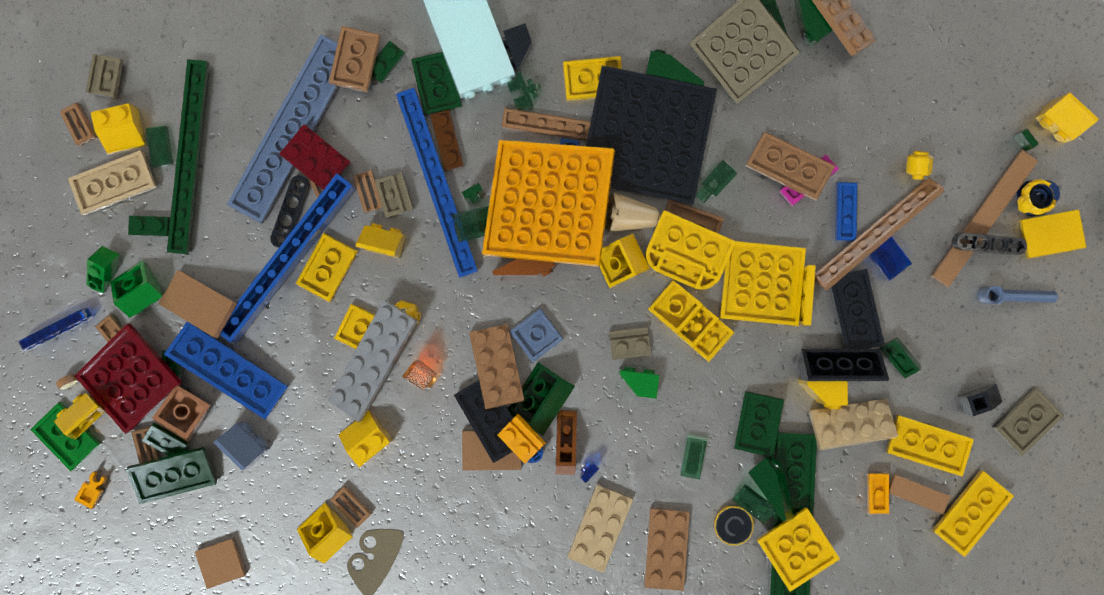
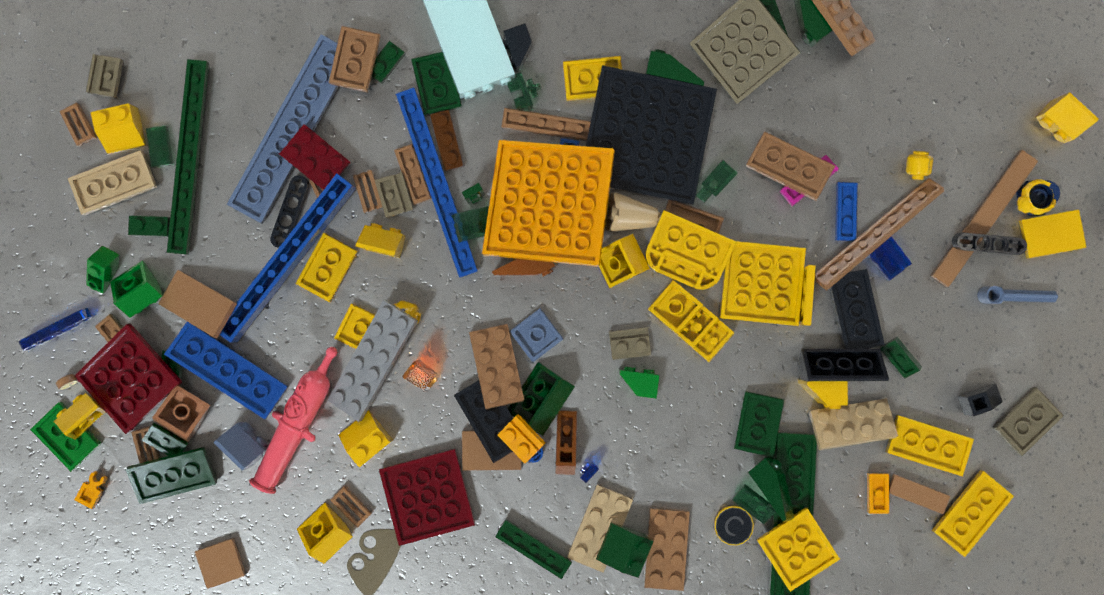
clear green plate [680,437,707,480] -> none
dark green tile [1013,129,1038,151] -> none
none -> coral piece [249,347,338,494]
none -> dark red plate [379,448,475,546]
none -> medium nougat tile [394,144,432,205]
none -> dark green plate [495,519,572,579]
none -> dark green slope [596,522,654,578]

